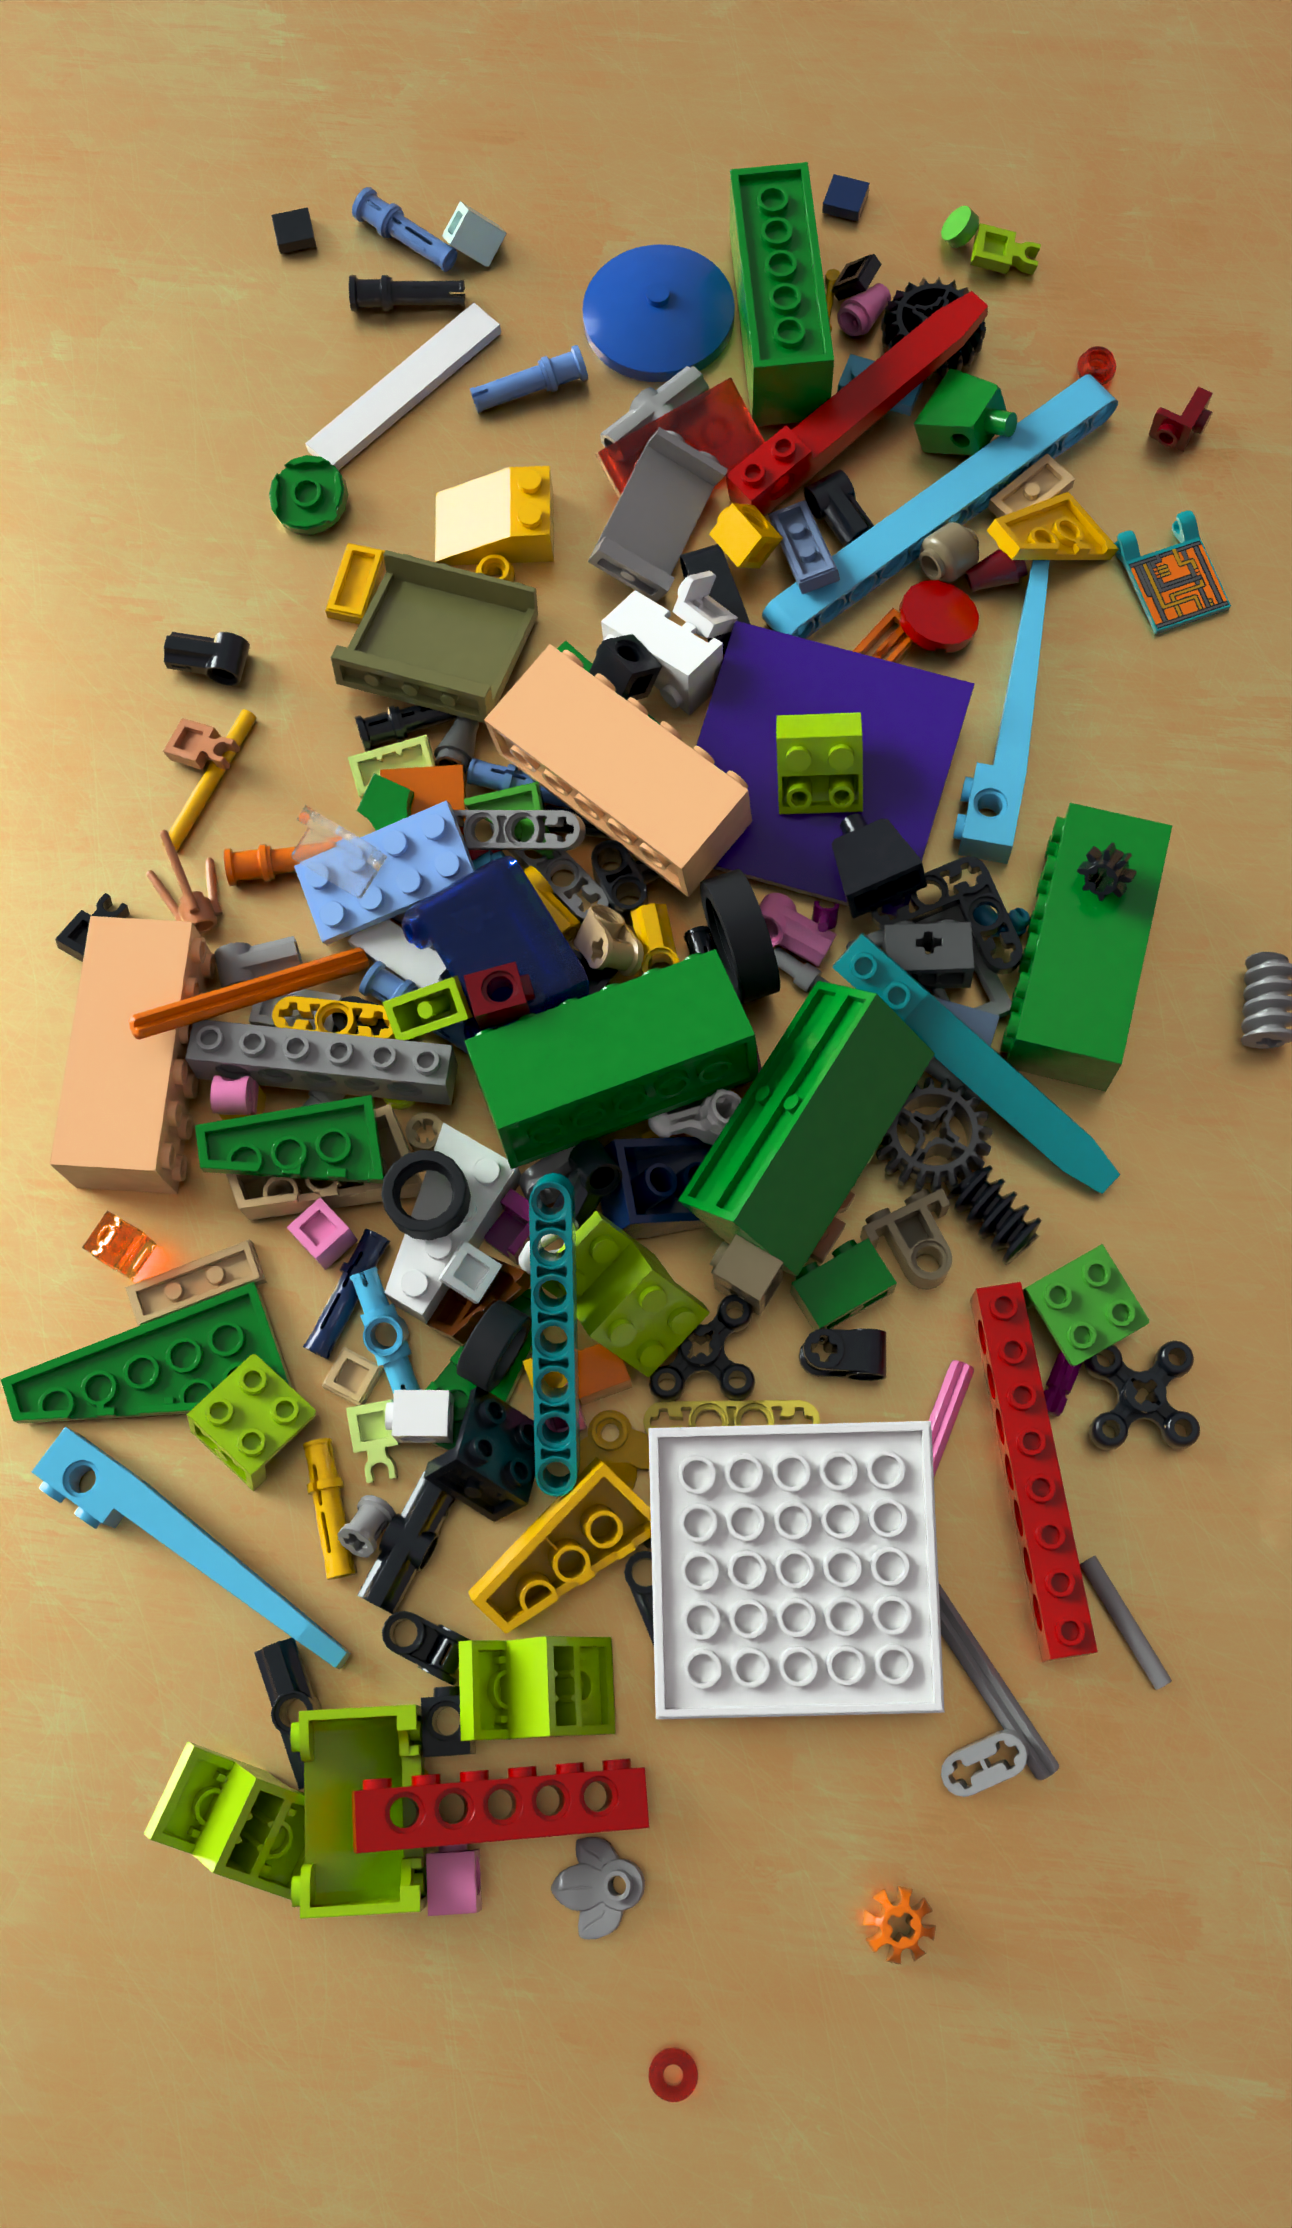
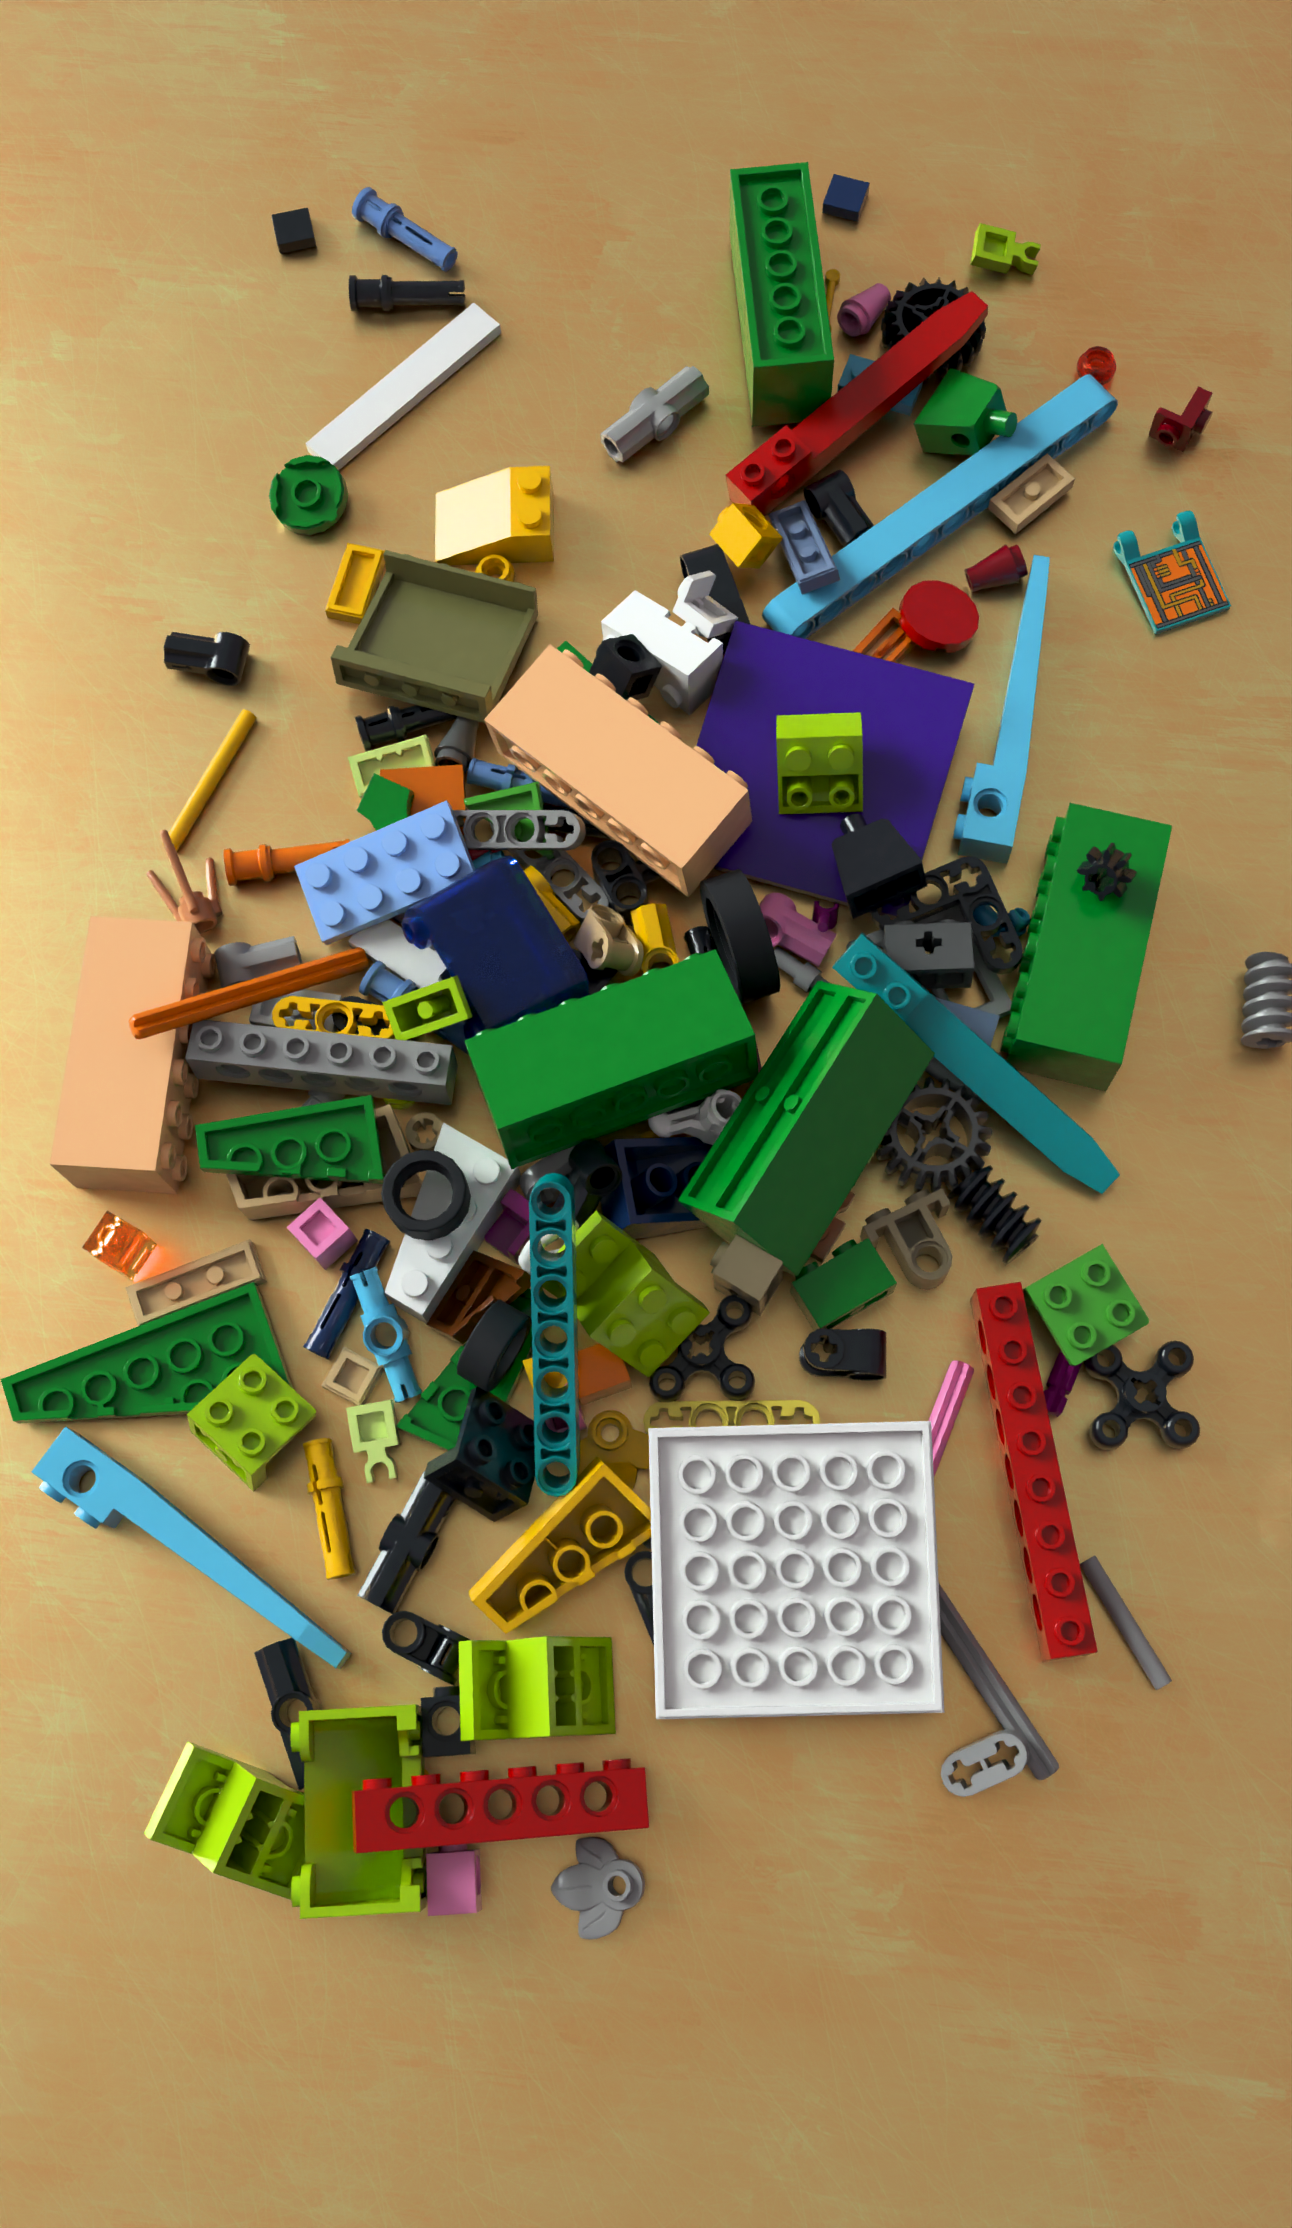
black plate [55,893,130,962] -> none
nougat plate [163,718,241,770] -> none
bright pink leg [210,1075,266,1120] -> none
clear panel [291,805,387,899] -> none
light grey bush [337,1495,396,1558] -> none
white brick [385,1390,455,1443] -> none
white tile [438,1241,502,1304] -> none
light aqua panel [442,201,507,267] -> none
dark red brick [464,961,536,1030] -> none
medium blue pin [470,345,588,413] -> none
blue dish [582,244,735,382] -> none
light grey panel [588,427,728,602] -> none
clear red tile [595,377,765,498] -> none
clear red plate [649,2047,698,2102] -> none
black tile [831,254,882,301] -> none
orange piece [862,1886,936,1965] -> none
dark tan head [919,522,979,583] -> none
tile [941,206,979,248] -> none
yellow wing [987,492,1119,560] -> none

